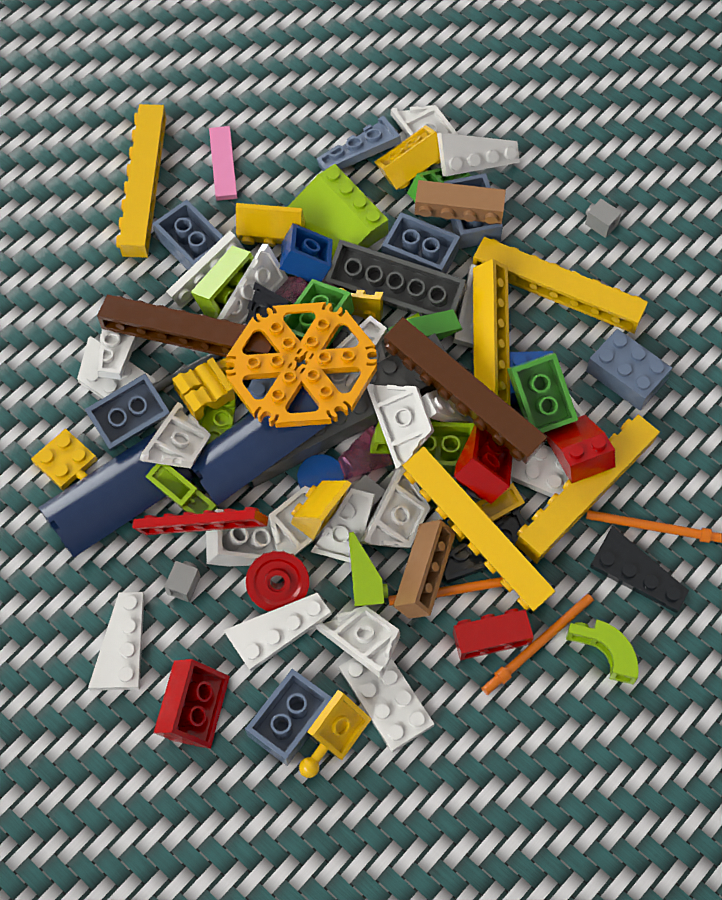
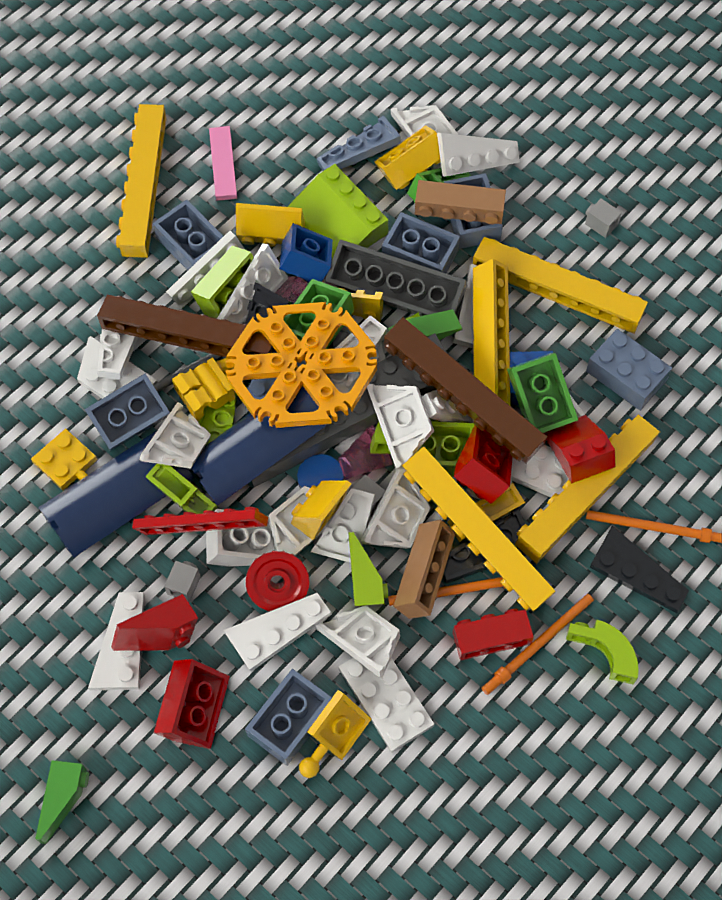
none -> bright green slope [35,760,89,844]
none -> red slope [111,594,198,651]

